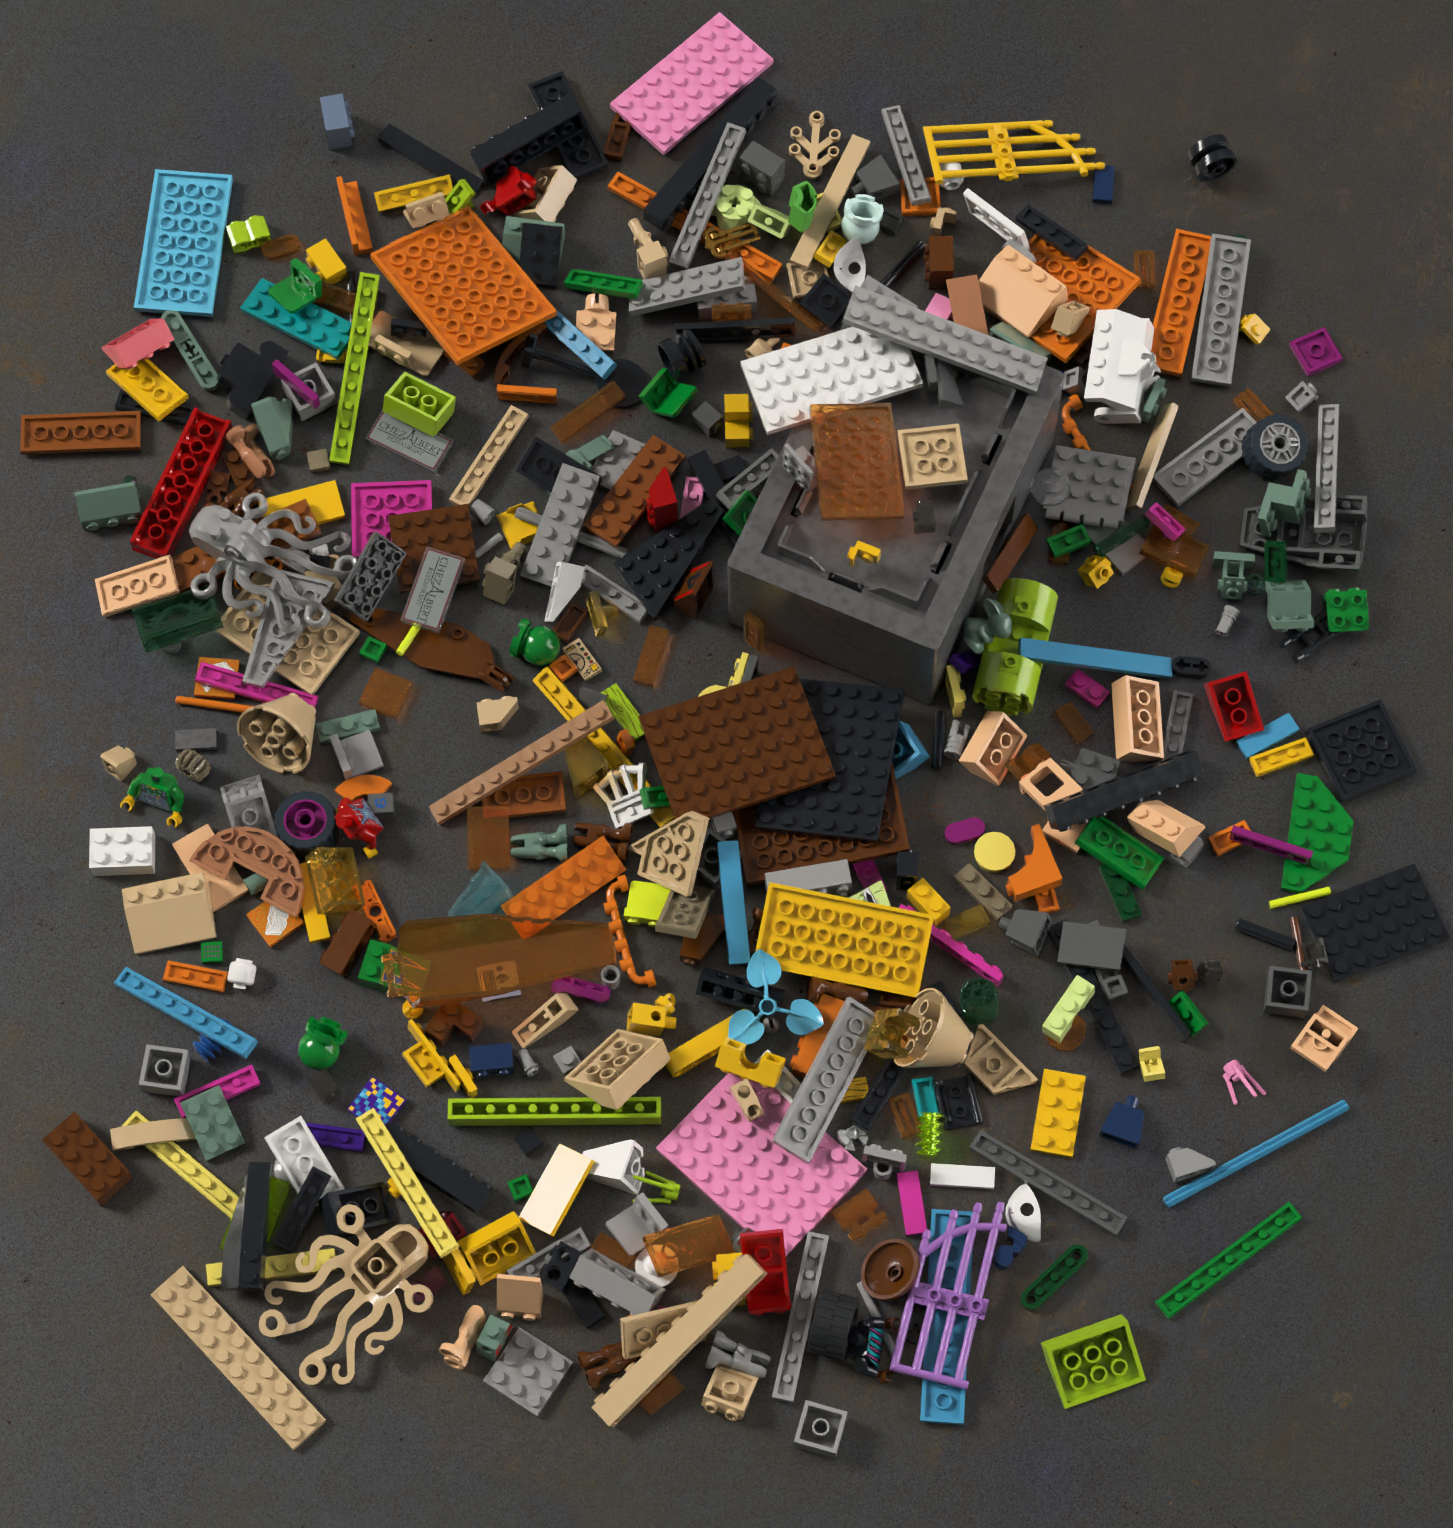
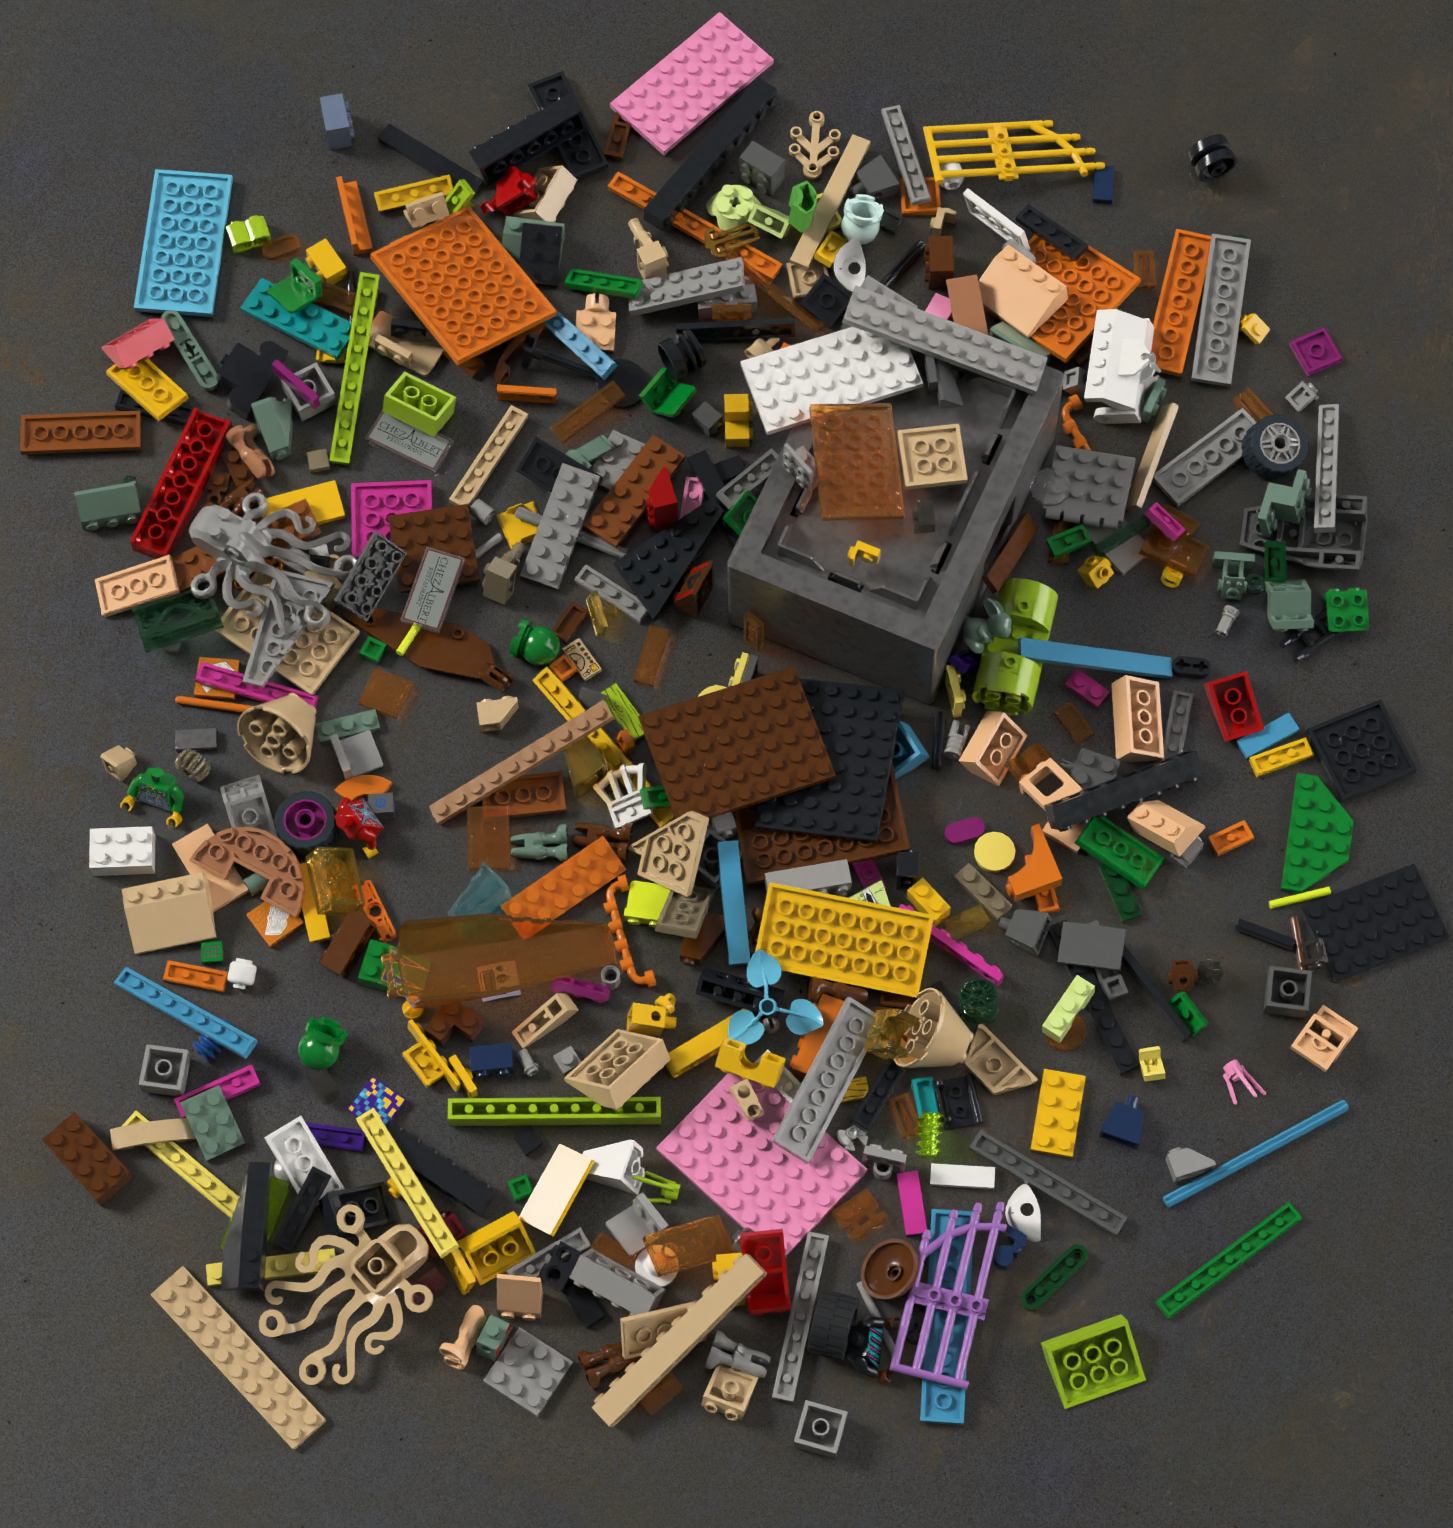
white slope [545,562,586,622] -> none
light grey plate [668,122,746,270] -> none
tan slope [1051,300,1090,336] -> none
magenta tile [1229,825,1313,865] -> none

